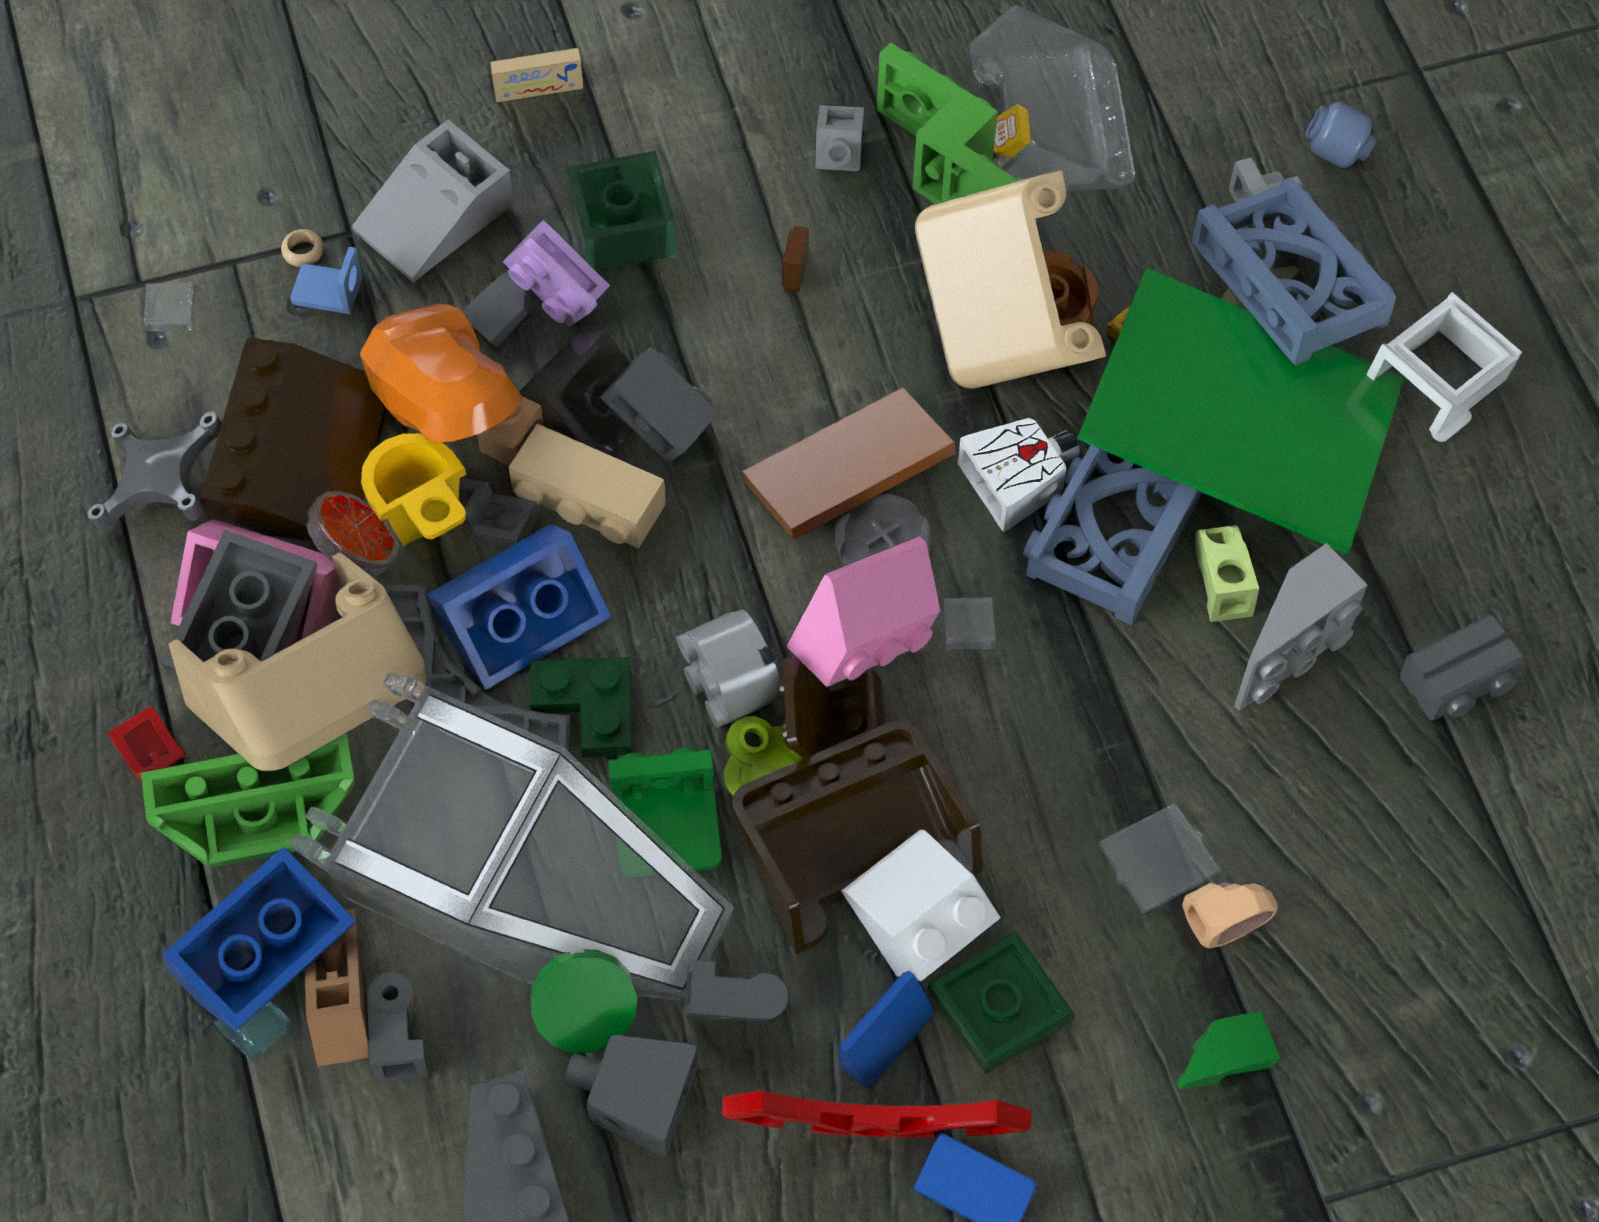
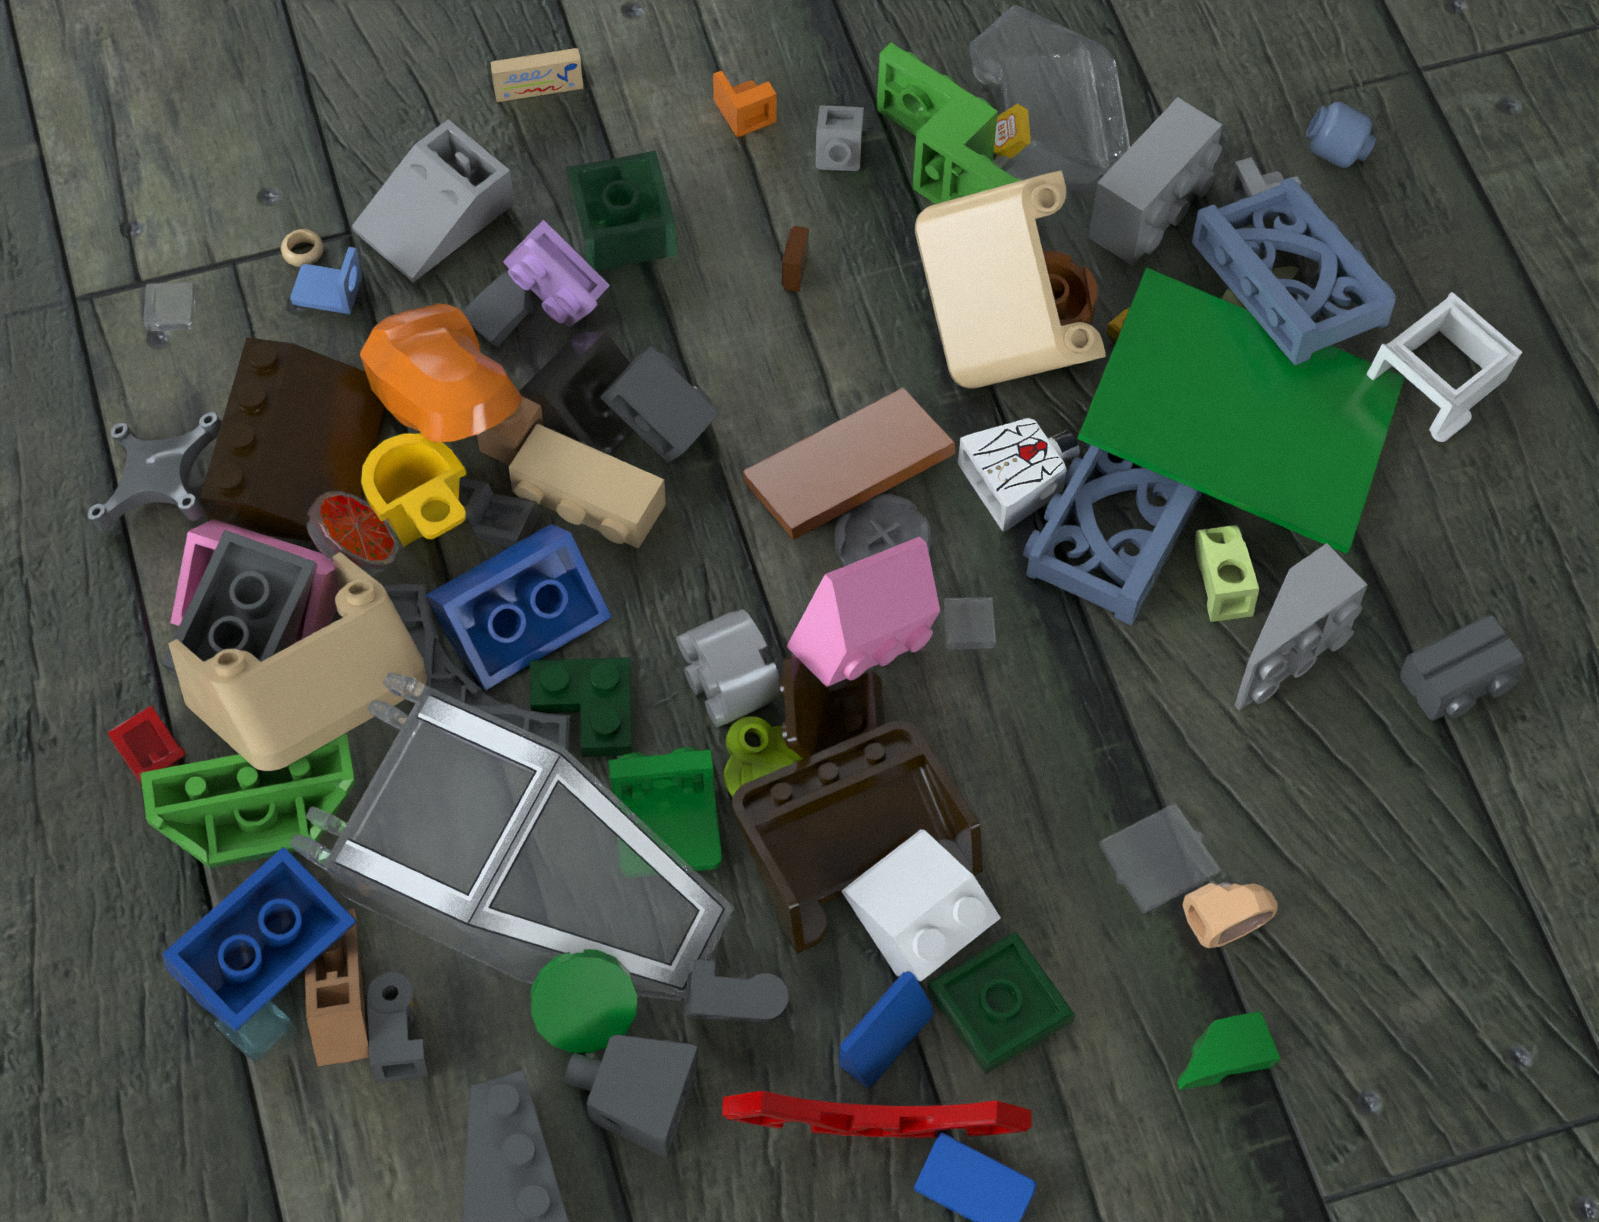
none -> orange panel [713,70,777,138]
none -> light grey brick [1088,97,1223,266]

